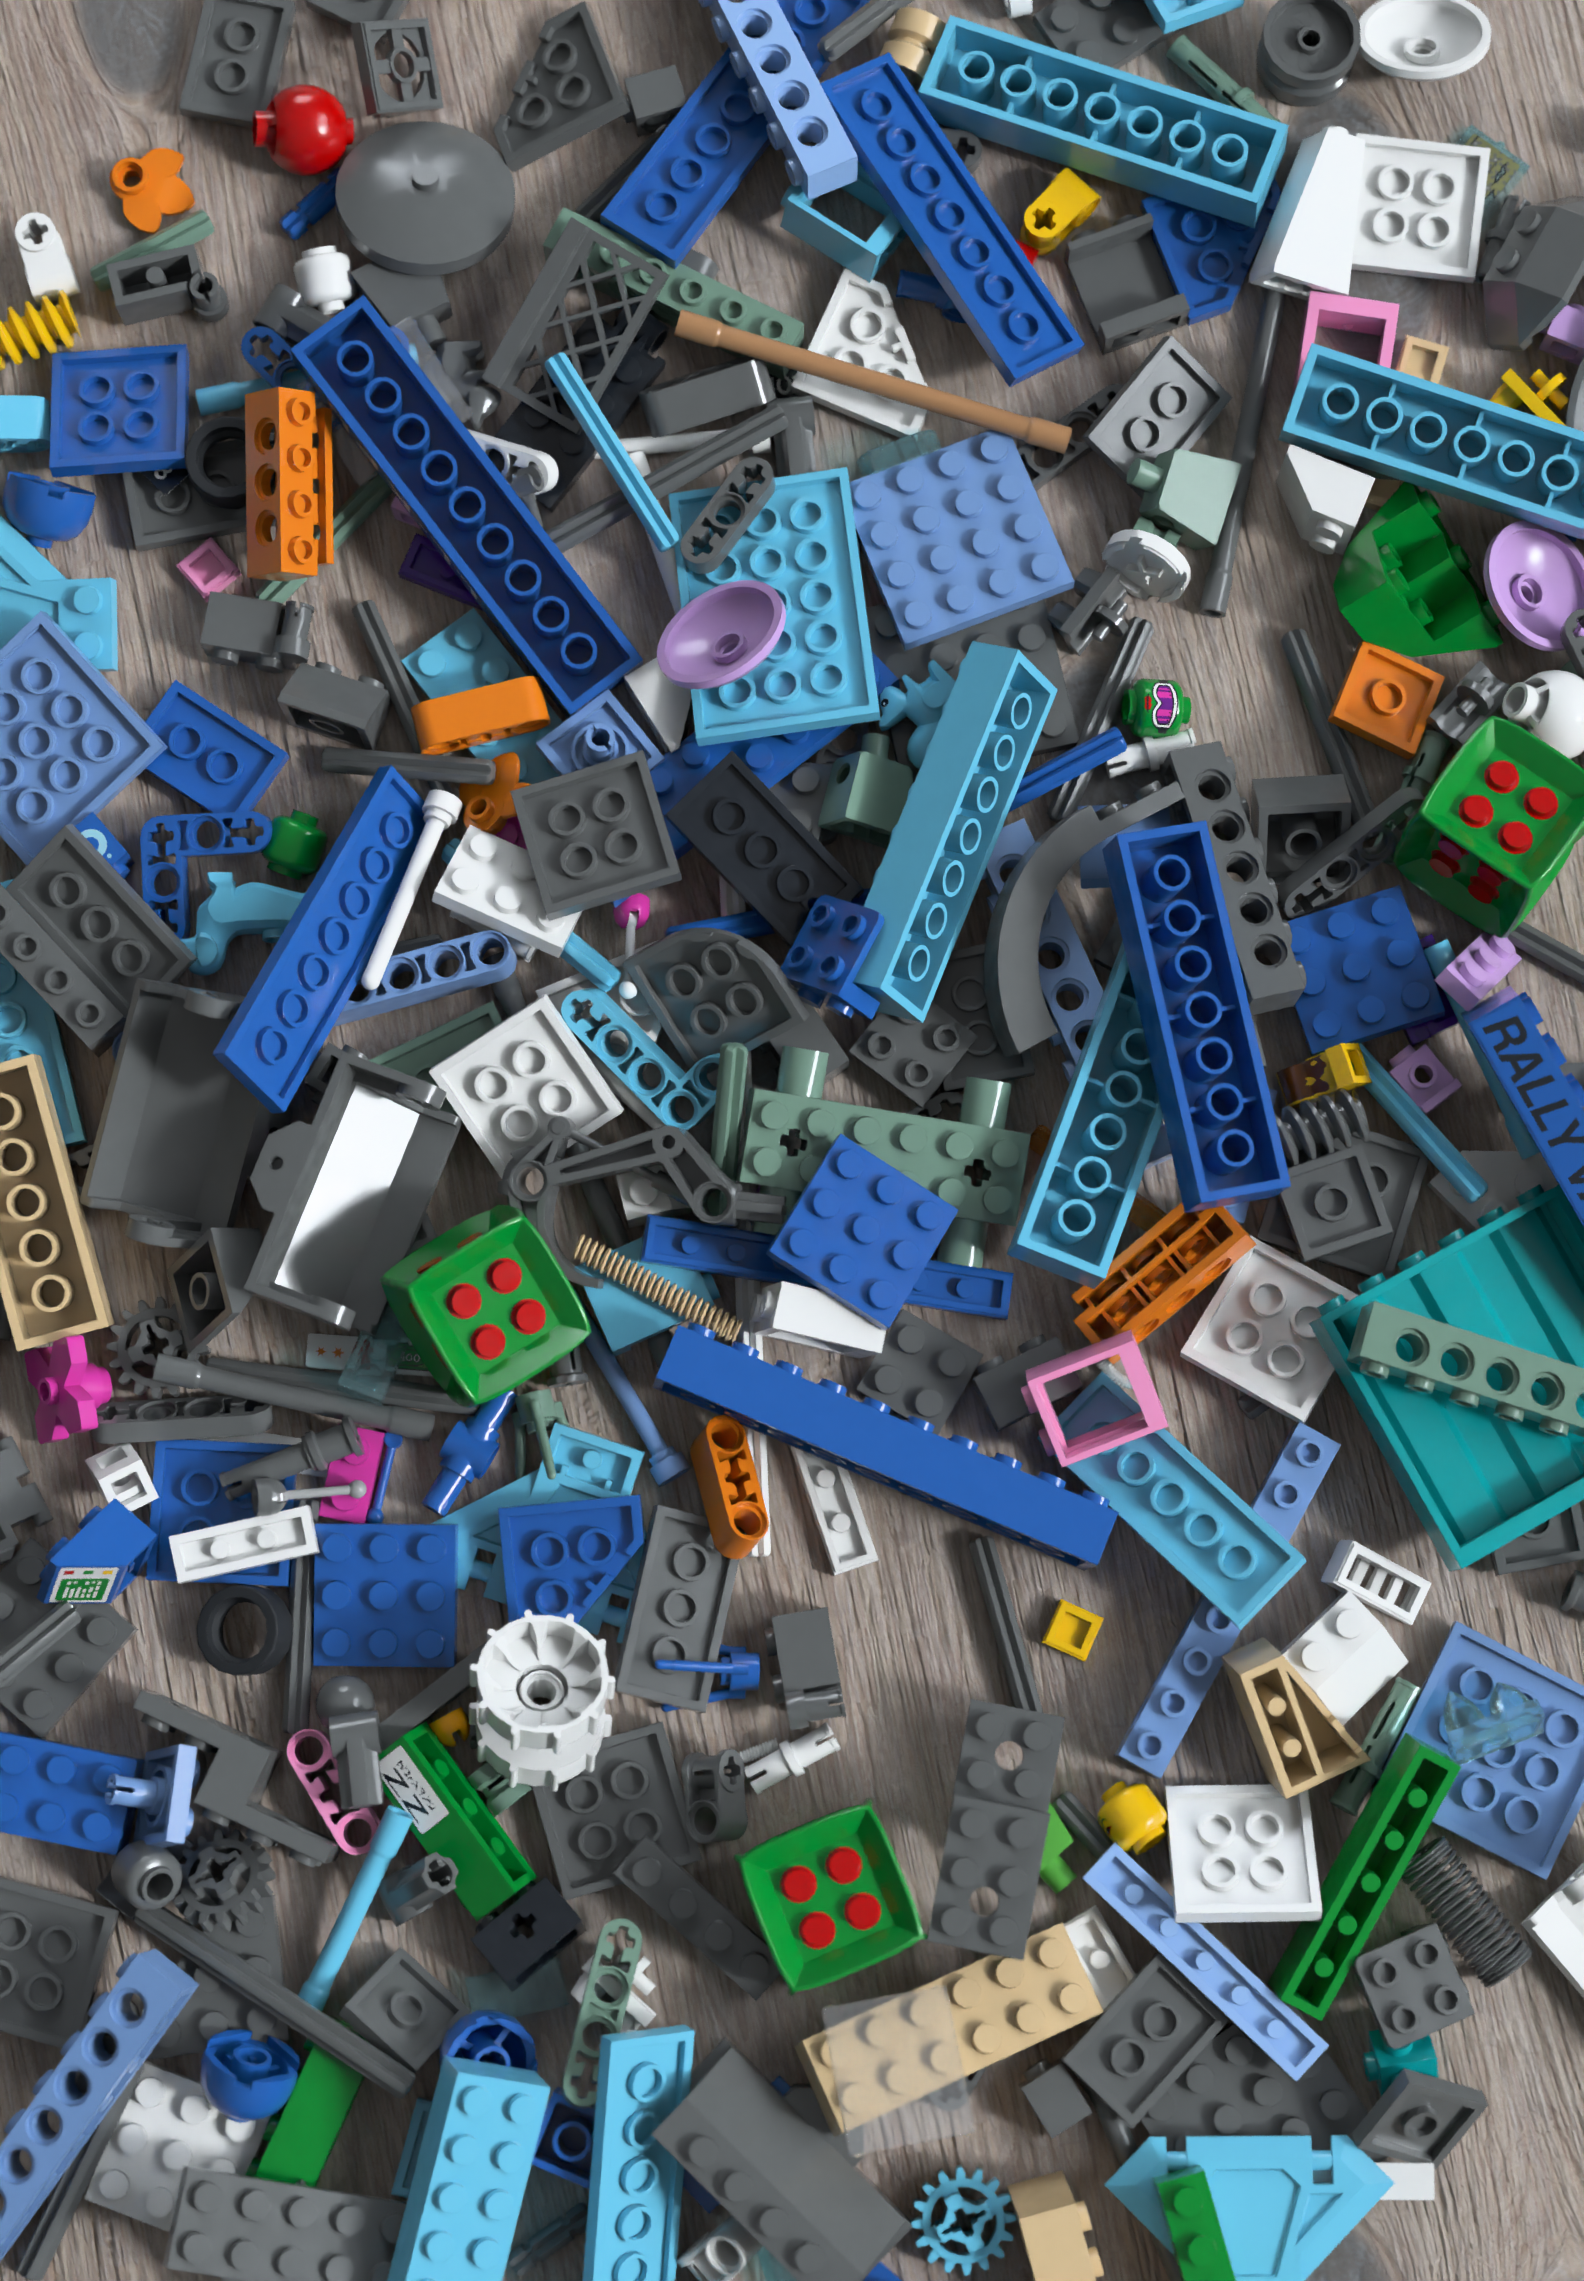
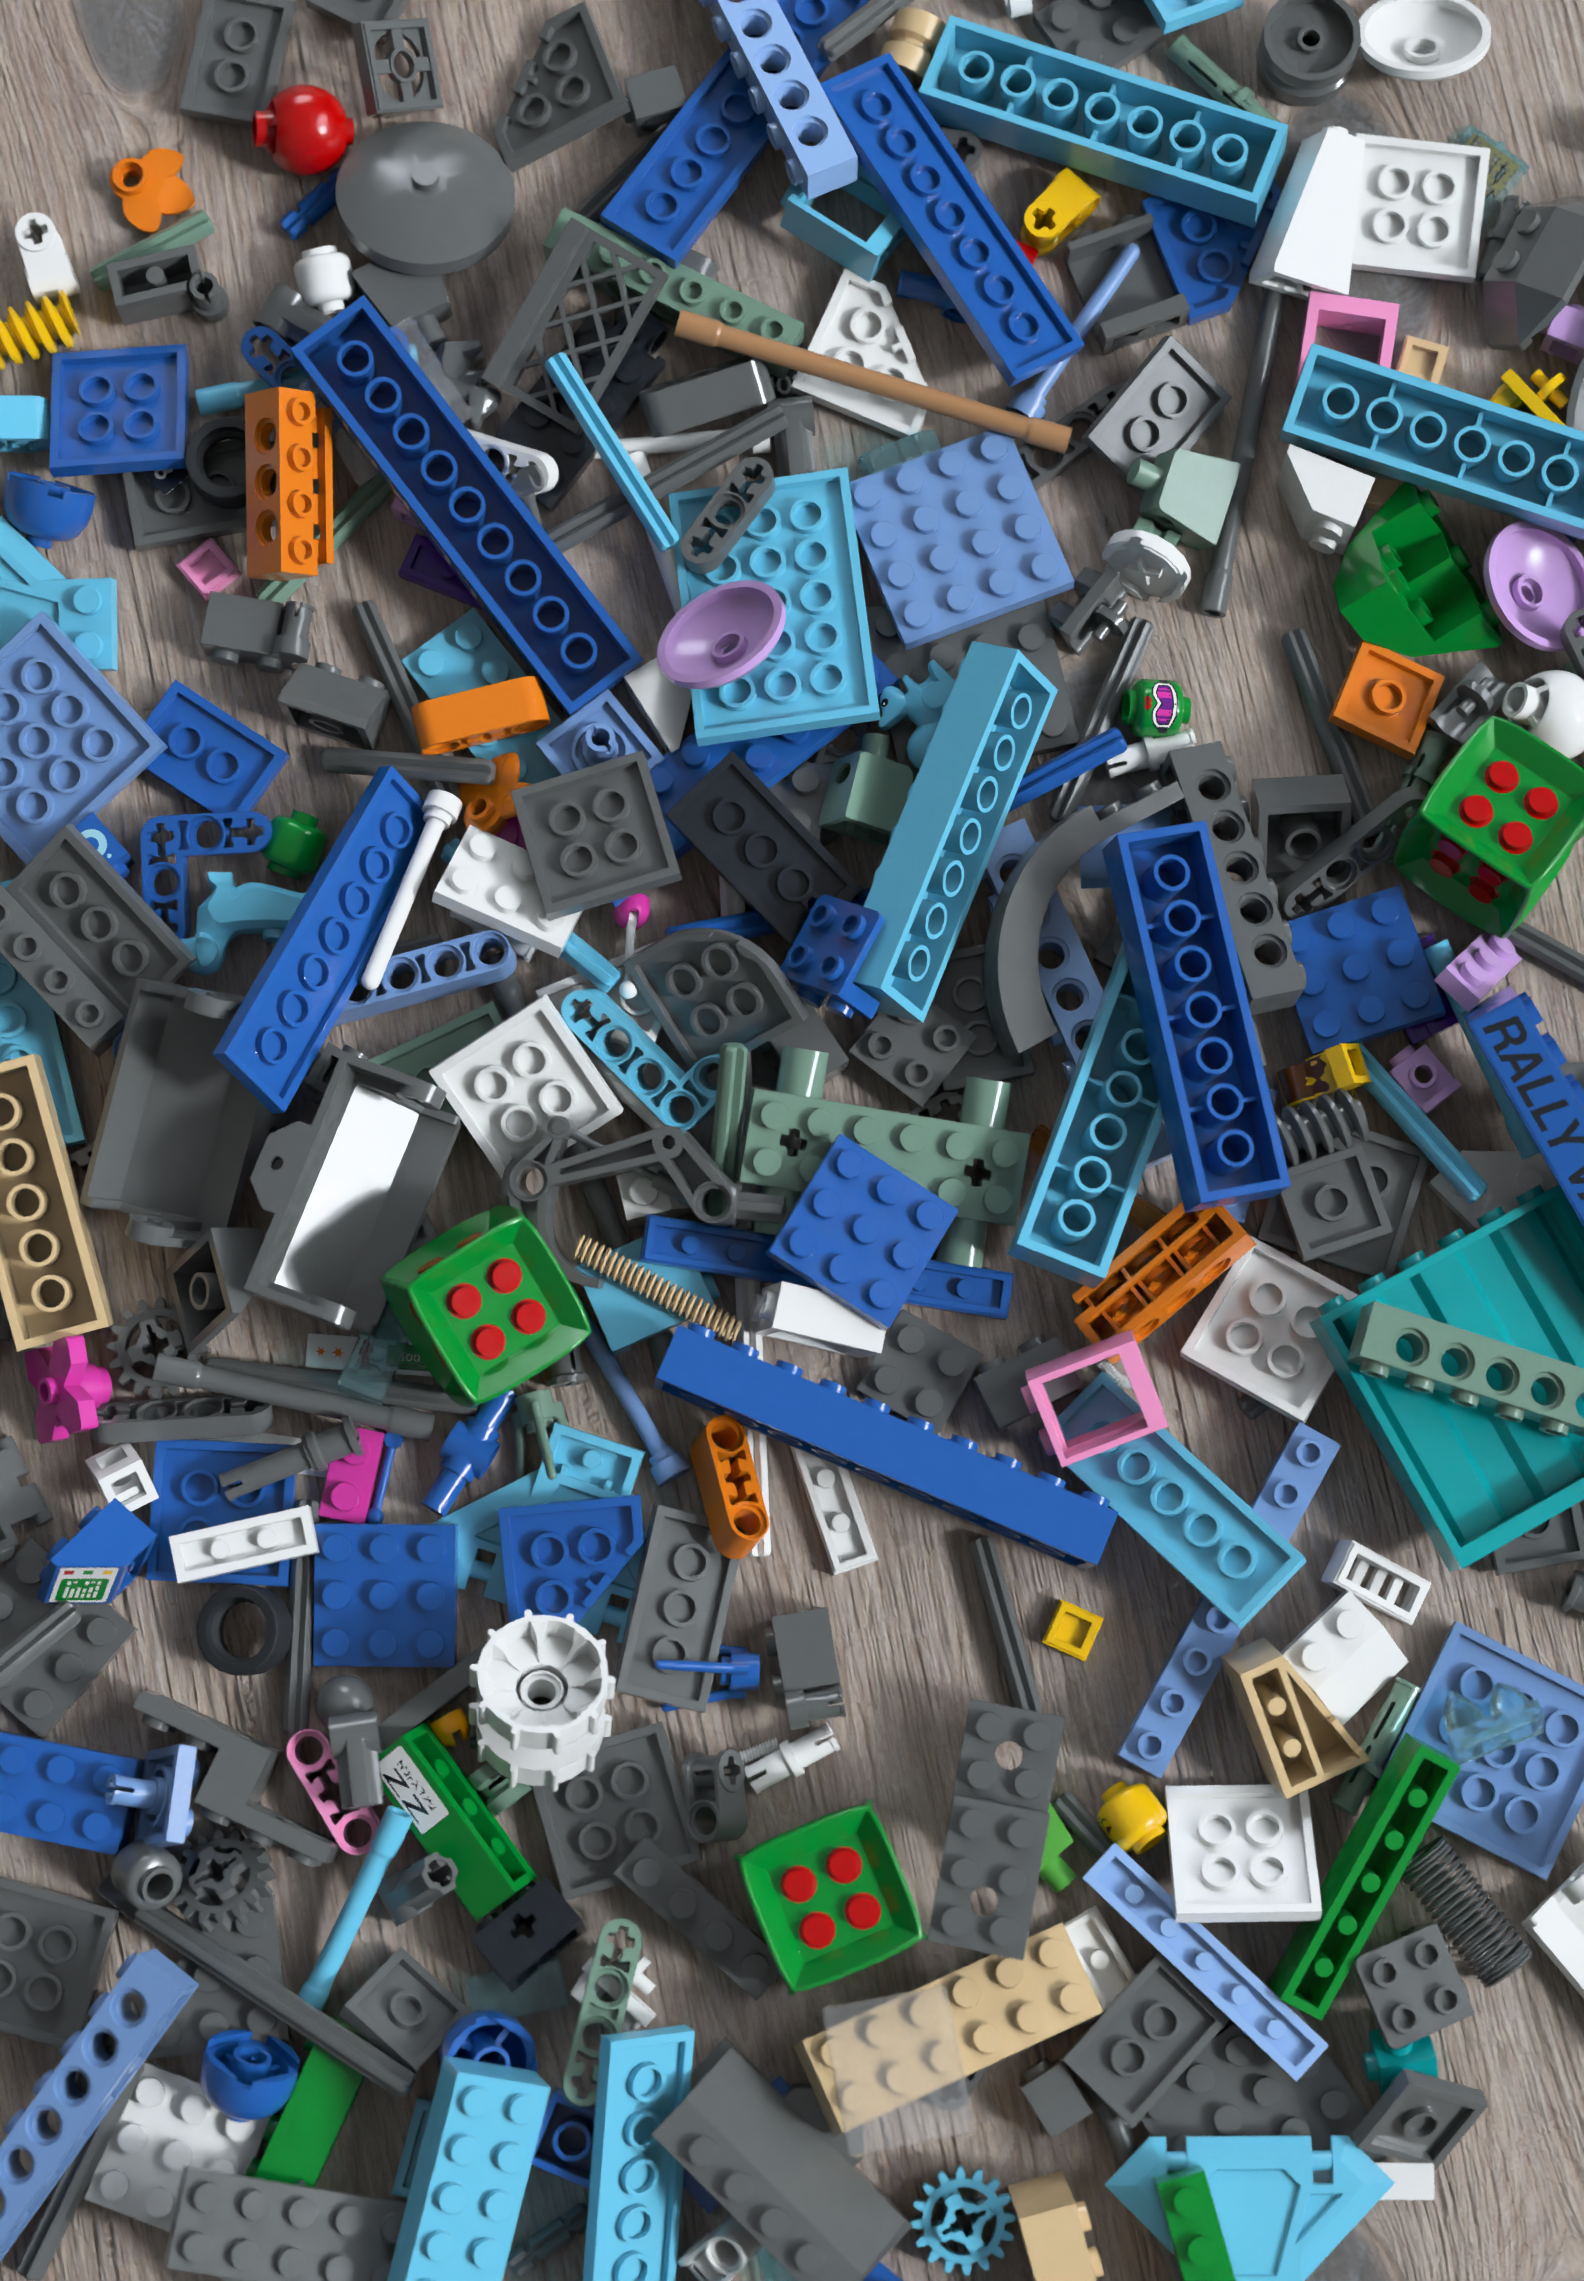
hinge [251,1478,367,1517] -> none
none -> medium blue piece [1006,243,1140,419]

